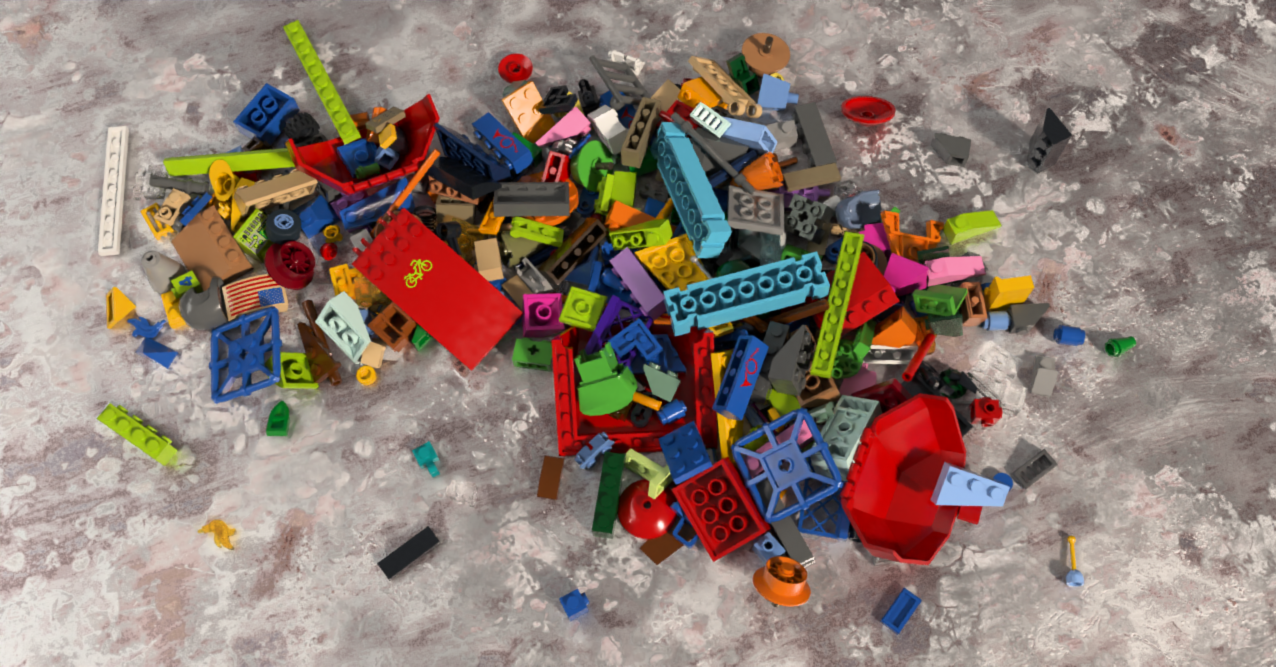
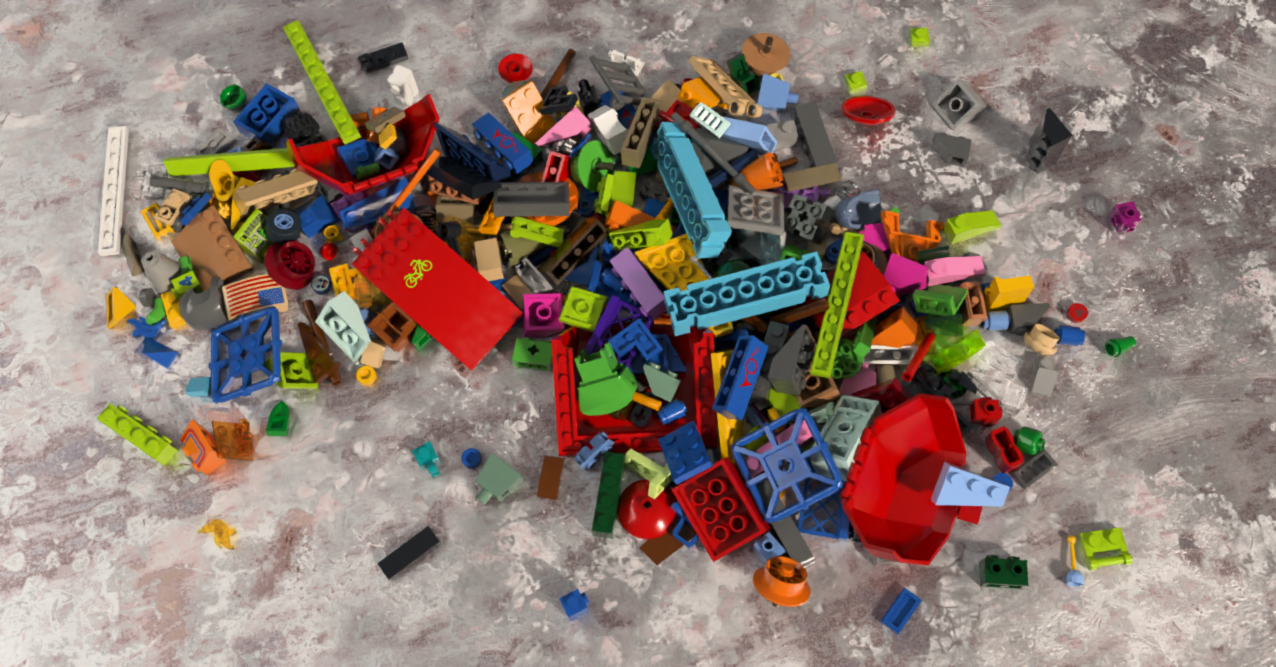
none -> dark tan slope [122,234,145,276]
none -> dark grey tile [139,288,156,307]
none -> bright green arm [145,298,165,325]
none -> bright green pin [178,256,196,276]
none -> orange slope [180,419,227,475]
none -> medium azure slope [186,377,211,397]
none -> light grey plate [195,128,234,155]
none -> clear orange hinge [212,418,255,461]
none -> green hair [220,84,247,111]
none -> tile [311,275,331,295]
none -> black hinge [357,42,409,72]
none -> white brick [388,65,419,106]
none -> blue tile [461,448,482,469]
none -> sand green torso [475,453,524,505]
none -> reddish brown piece [540,49,576,100]
none -> lime plate [844,71,867,93]
none -> dark tan brick [874,364,896,384]
none -> lime plate [909,28,930,47]
none -> clear neon green slope [929,329,986,372]
none -> light grey slope [932,79,988,130]
none -> dark green brick [979,555,1029,590]
none -> red brick [985,426,1023,473]
none -> green head [1013,426,1046,455]
none -> tan piece [1023,324,1059,356]
none -> red tile [1067,303,1088,323]
none -> lime plate [1078,527,1132,570]
none -> magenta brick [1109,201,1142,233]

